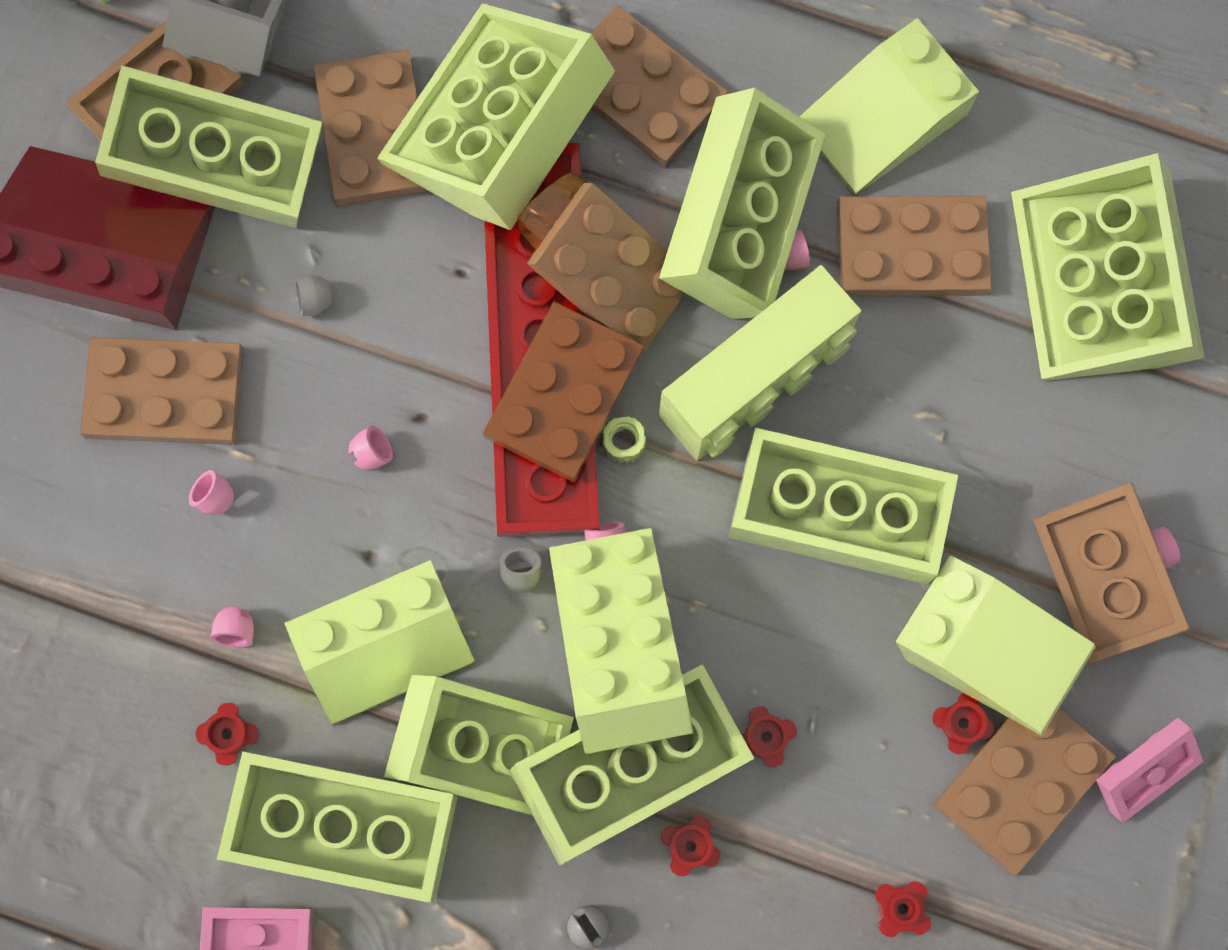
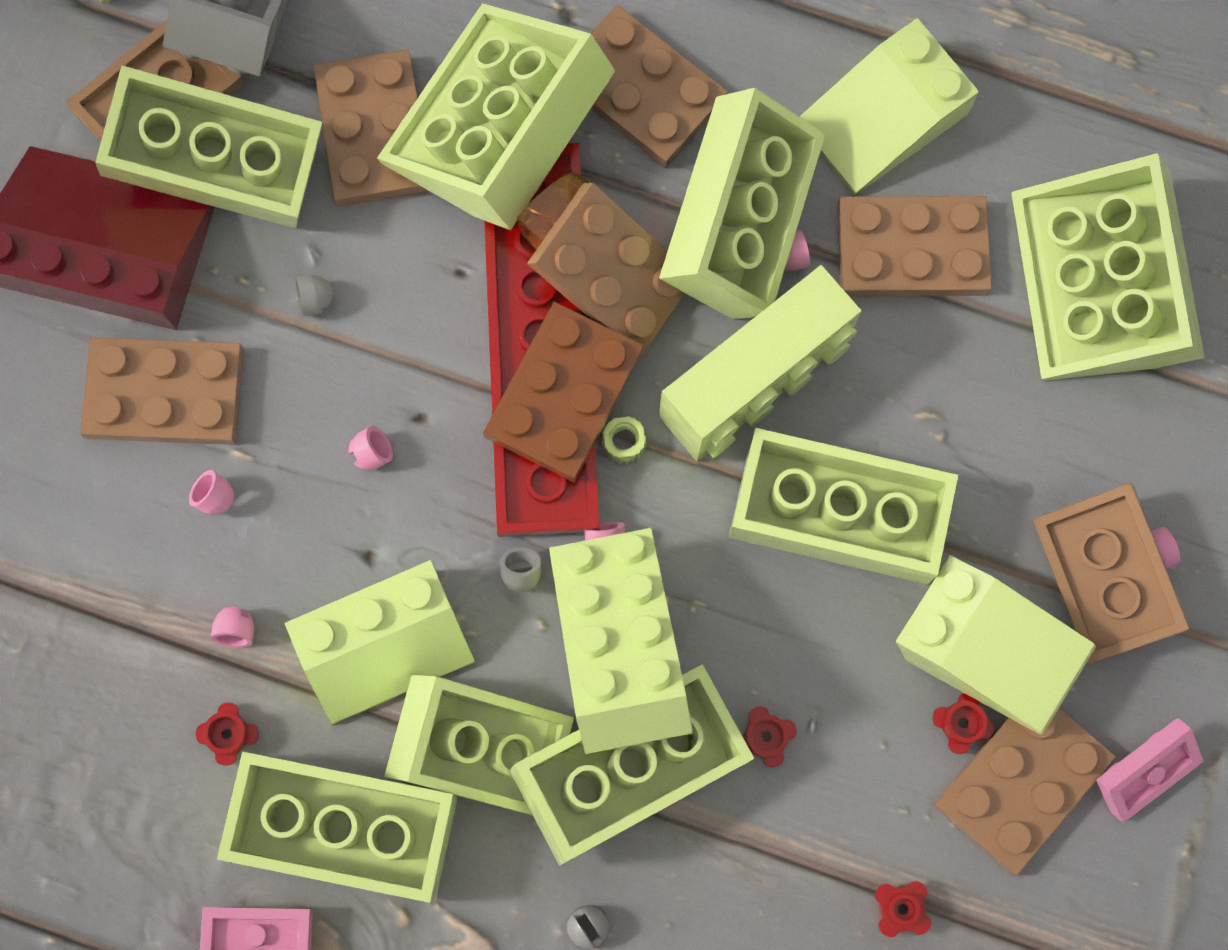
red plate [661,816,721,876] -> none

